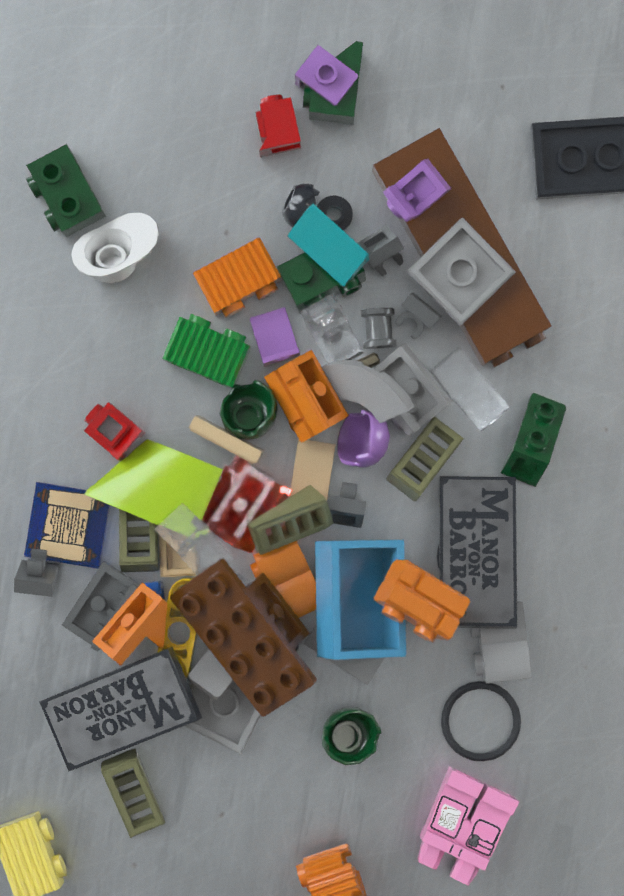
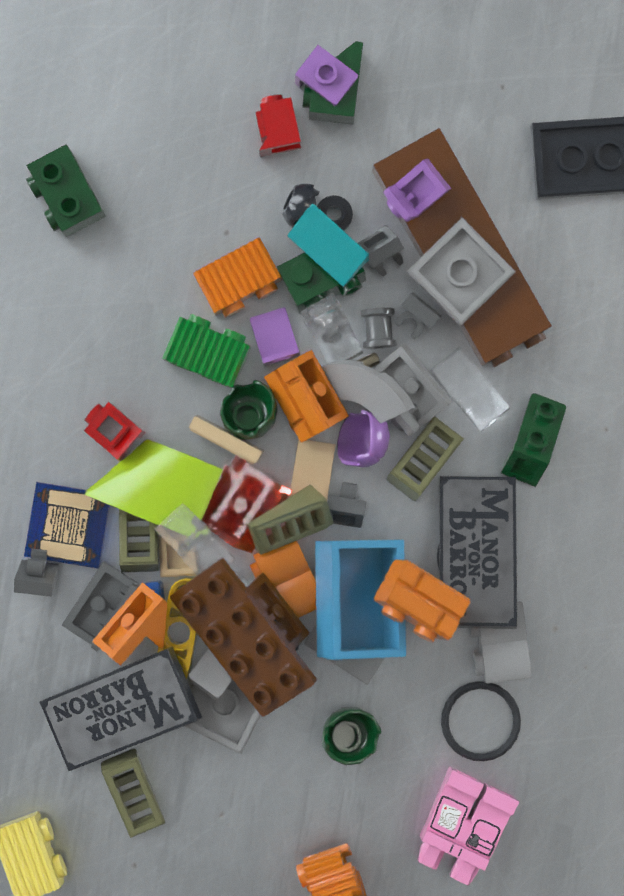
white piece [71,213,159,284] -> none

